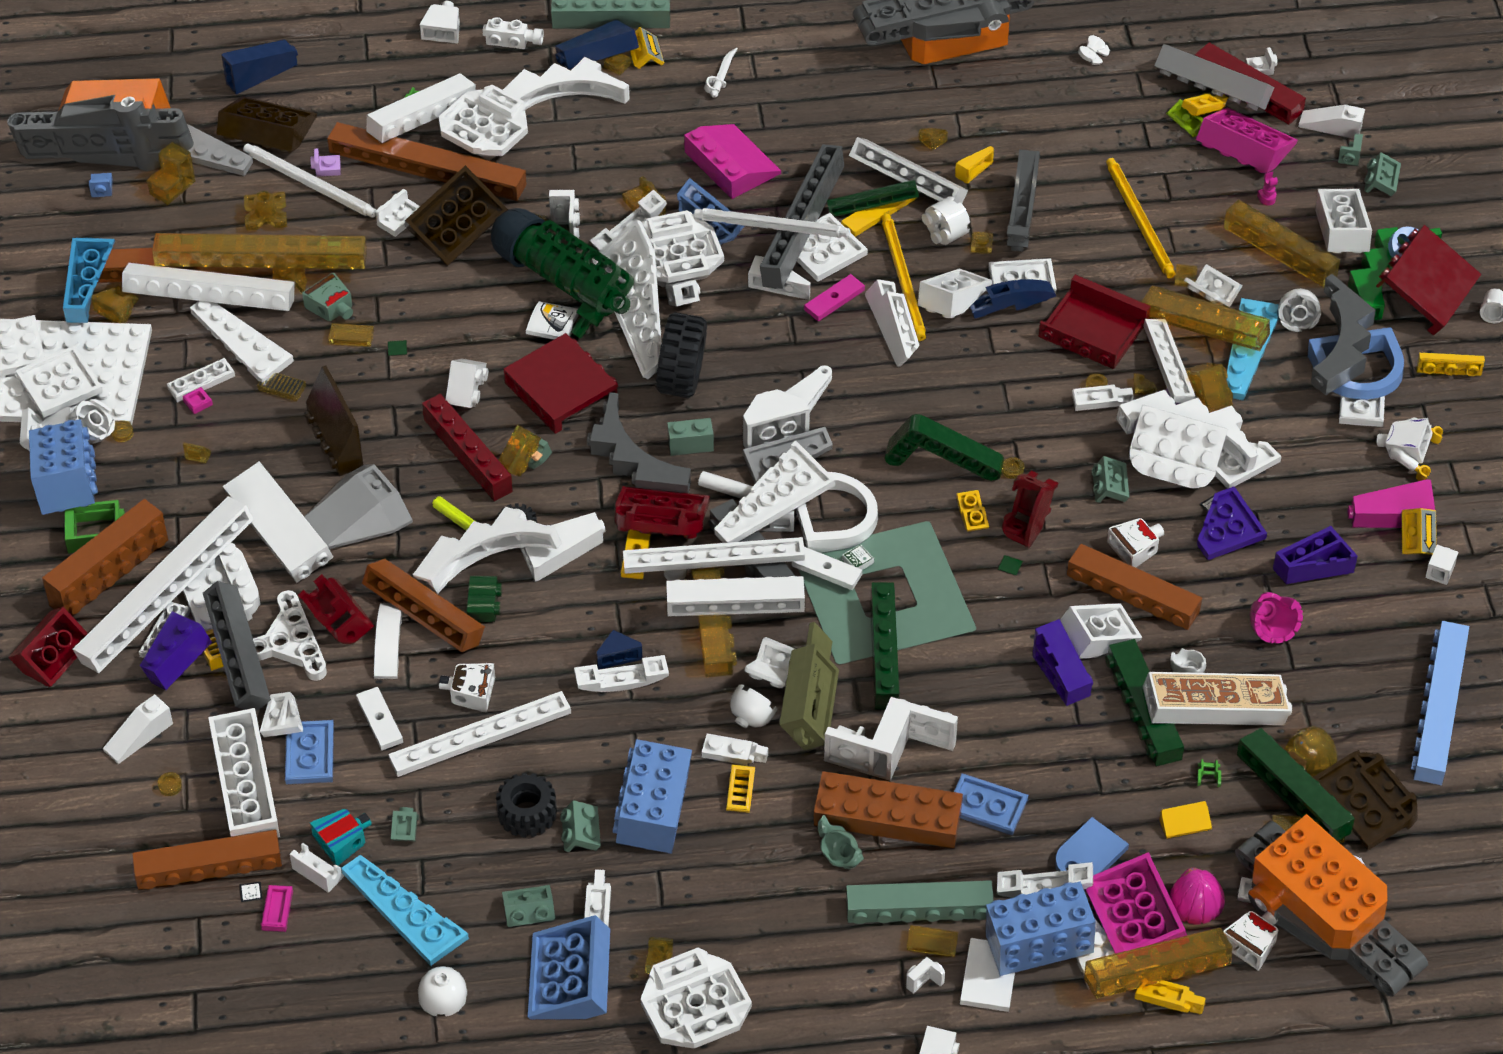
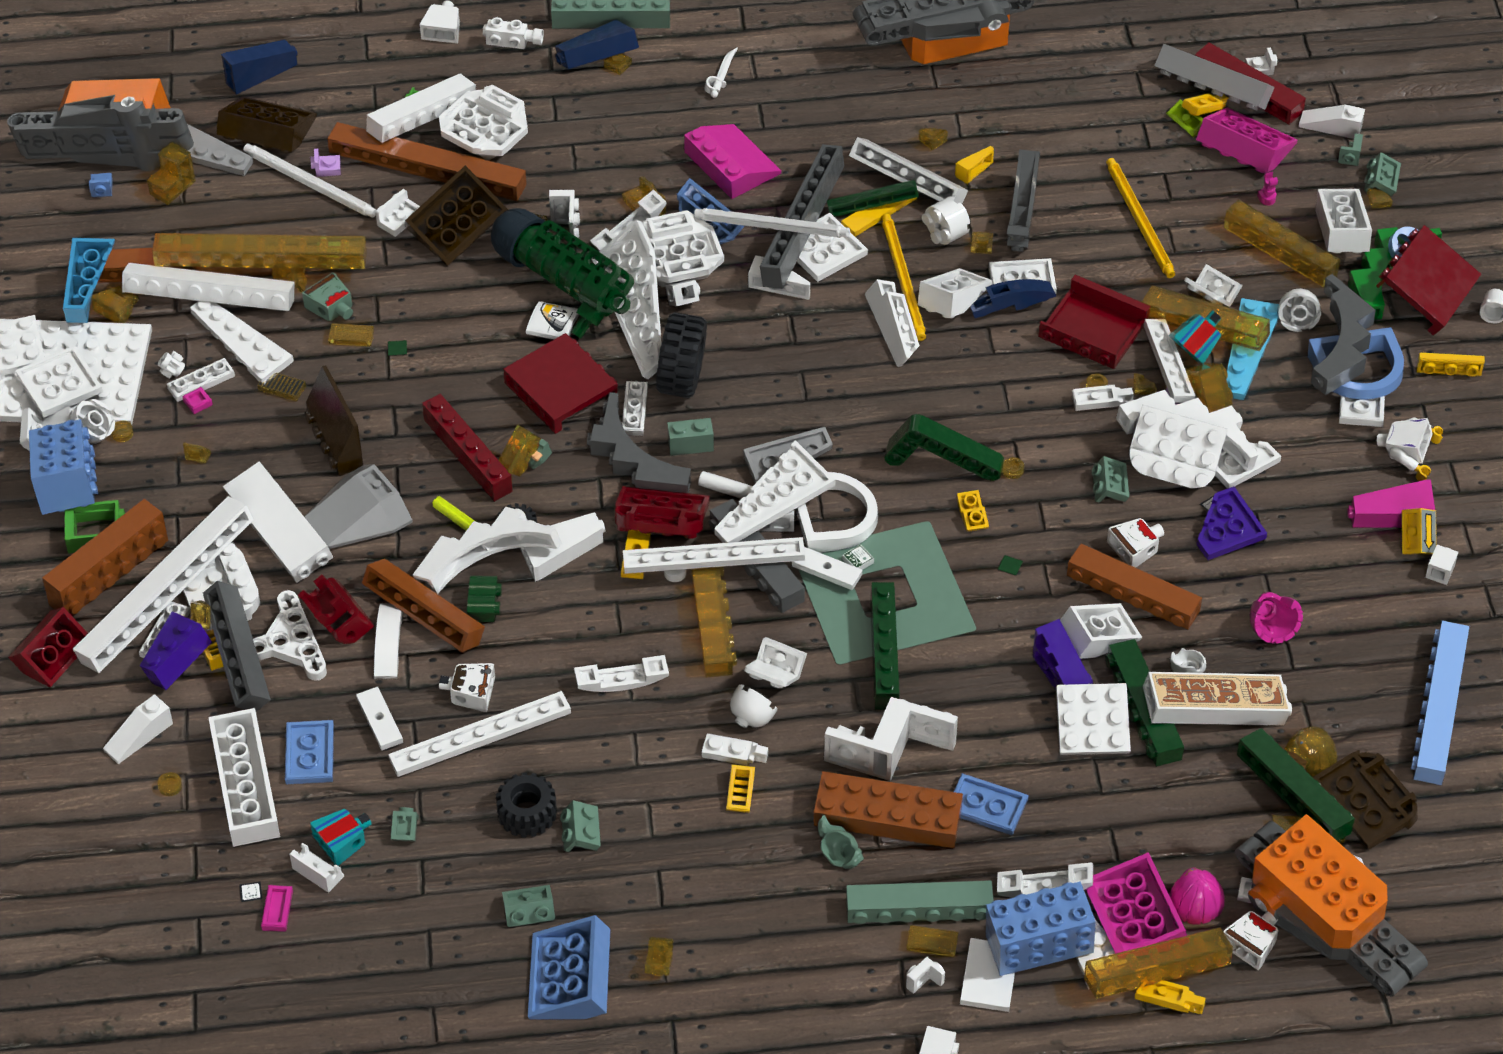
dark orange brick [132,830,282,890] -> none
clear yellow plant [244,191,287,231] -> none
white wing [260,692,303,737] -> none
medium azure wing [341,855,469,966] -> none
white cylinder [418,966,467,1016] -> none
white brick [446,359,488,408] -> none
white arch [503,57,630,110] -> none
white hinge [584,870,611,927] -> none
dark blue slope [596,630,643,670] -> none
medium blue brick [613,739,692,854] -> none
yellow panel [630,27,664,69] -> none
white piece [641,948,752,1049] -> none
white brick [666,576,805,616] -> none
white slope [743,366,832,449] -> none
olive piece [779,622,839,750] -> none
dark pink tile [804,274,865,321] -> none
dark red piece [1002,470,1059,548] -> none
medium blue tile [1055,817,1129,875] -> none
white piece [1078,35,1110,65] -> none
yellow slope [1159,801,1212,839] -> none
clear yellow tile [1174,264,1197,286] -> none
bright green piece [1197,759,1221,787] -> none
dark purple wedge [1273,526,1358,584] -> none
none -> white gear [158,351,185,379]
none -> clear yellow slope [190,600,210,629]
none -> white tile [622,381,648,436]
none -> white plate [1056,683,1131,755]
none -> torso [1169,310,1222,364]
none -> clear yellow tile [1367,189,1393,208]

